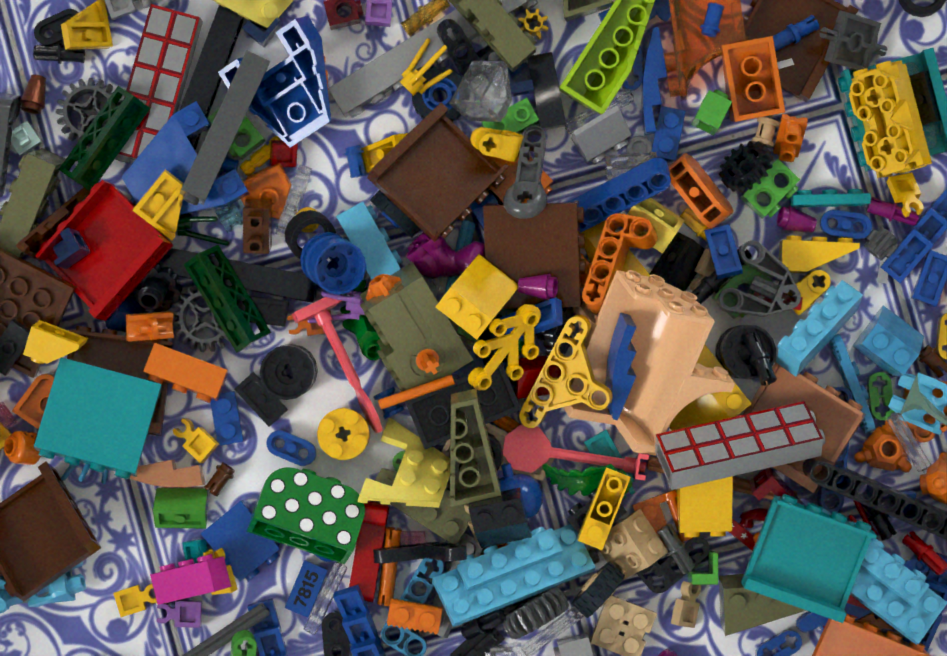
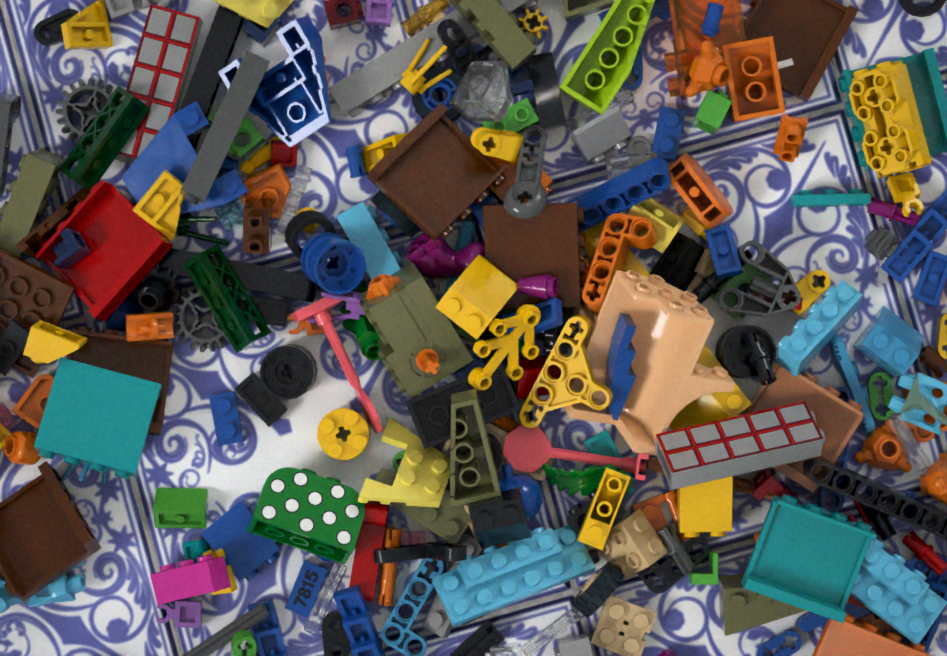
light aqua tile [11,120,43,157] -> none
copper cone [20,74,46,114] -> none
black axle [33,43,85,64] -> none
yellow plate [113,584,157,617] -> none
nougat slope [130,460,206,487] -> none
orange brick [143,343,228,403] -> none
yellow plate [172,418,219,463] -> none
reddish brown pin [204,462,235,497] -> none
blue plate [266,430,317,466] -> none
blue bush [373,387,405,419] -> none
orange bar [378,374,455,410] -> none
orange brick [387,598,443,635] -> none
black axle [461,609,506,640] -> none
dark grey gear [502,586,569,639] -> none
blue slope [641,27,667,136] -> none
tan plate [671,581,701,628] -> none
black gear [719,141,774,192] -> none
red sticker [728,519,756,551] -> none
dark red arm [739,508,769,529] -> none
bright green brick [740,159,800,219] -> none
tan bush [751,117,780,148] -> none
blue pin [773,15,820,52] -> none
magenta cone [777,206,817,233] -> none
yellow slope [779,236,860,273] -> none
dark grey plate [820,10,887,70] -> none
blue plate [820,210,872,240] -> none
black plate [909,71,941,126] -> none
none -> orange rock [685,40,731,97]

